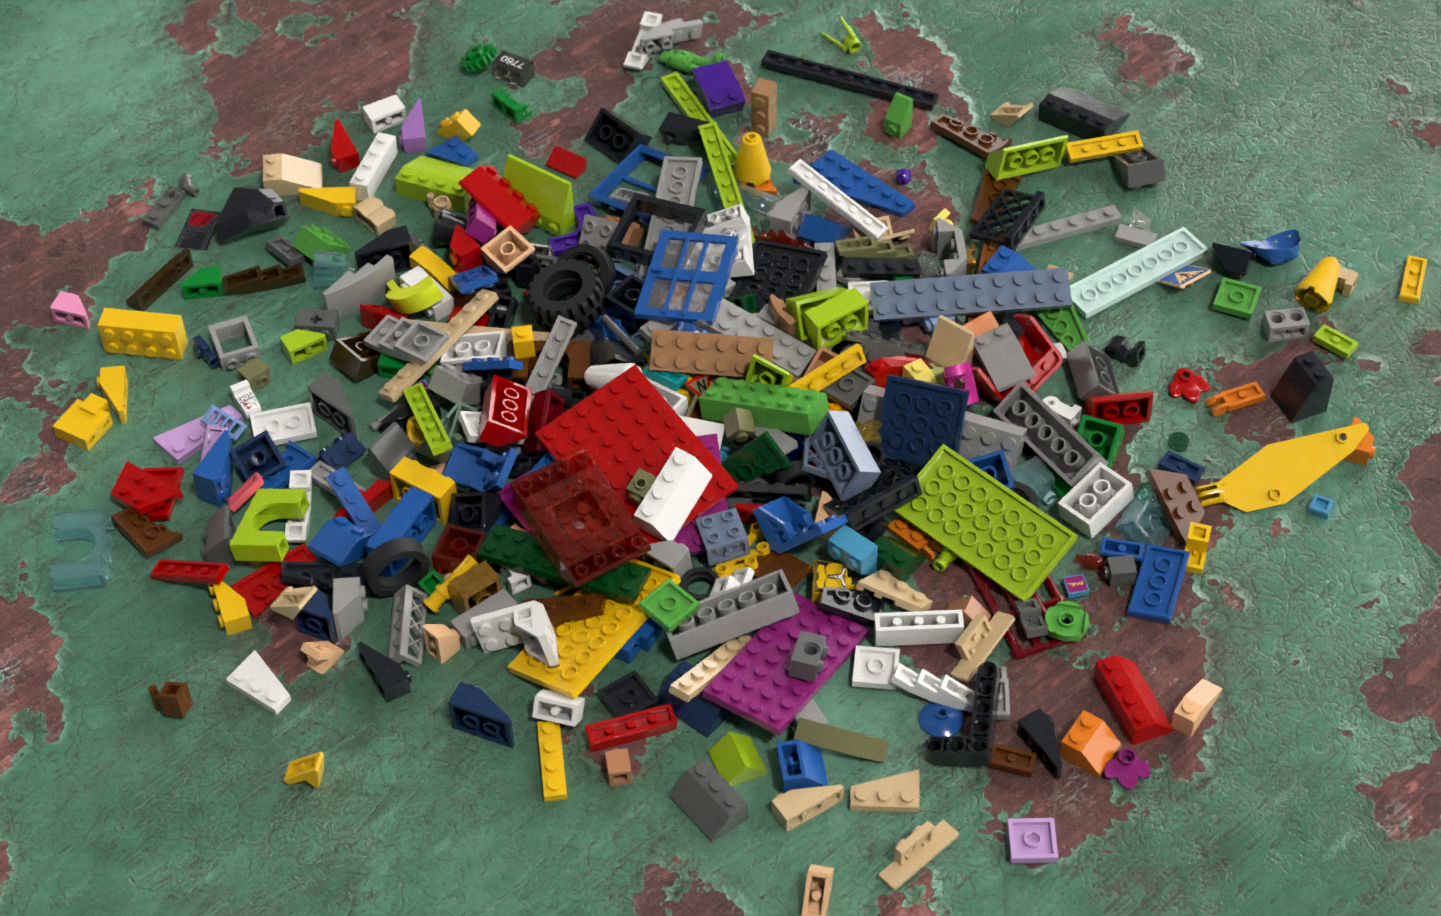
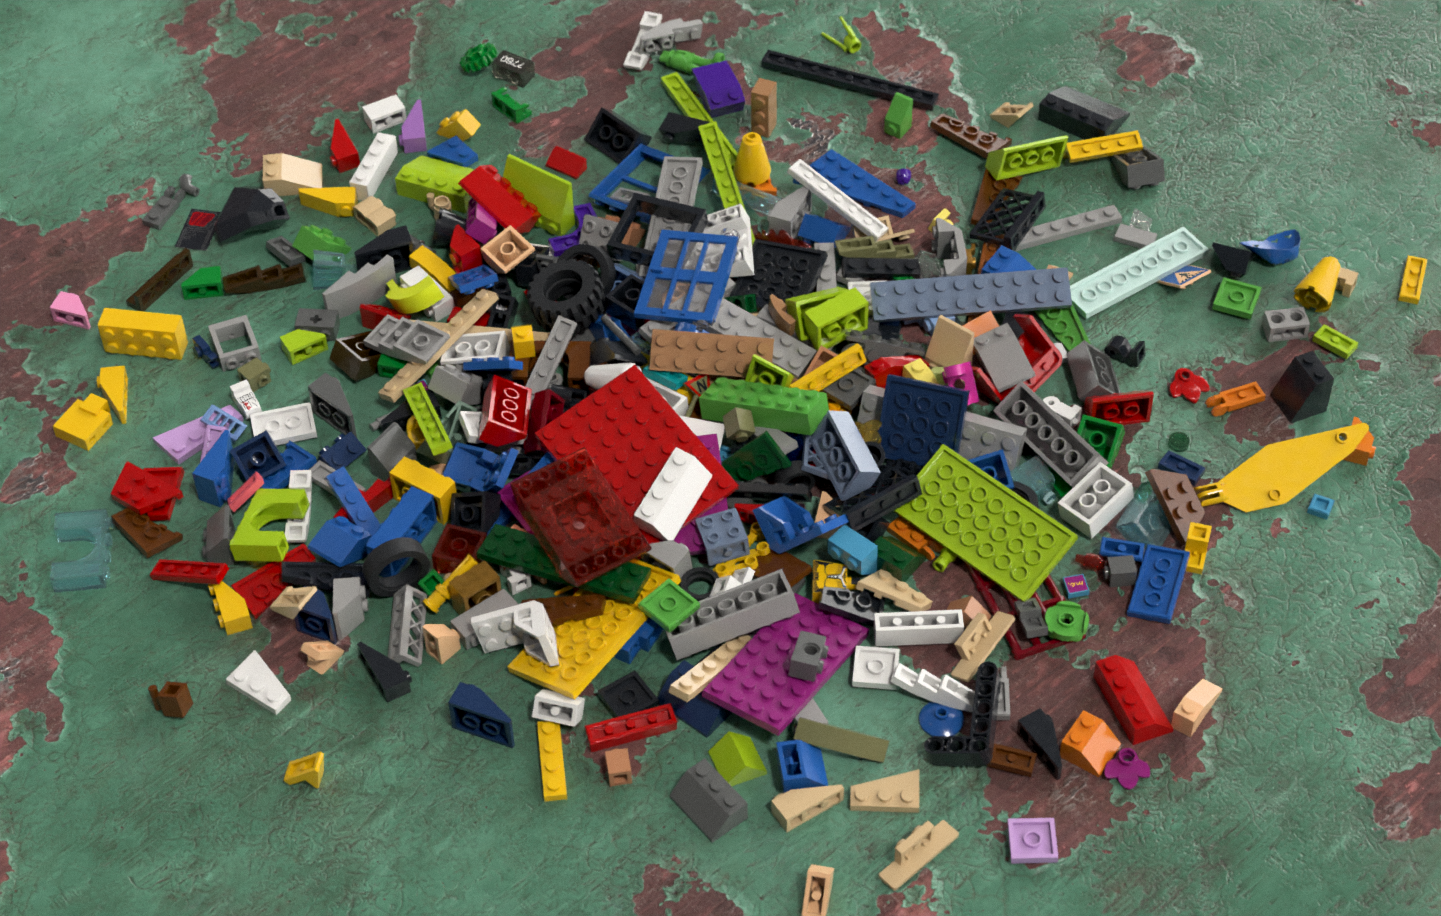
olive brick [626,468,657,505] -> none

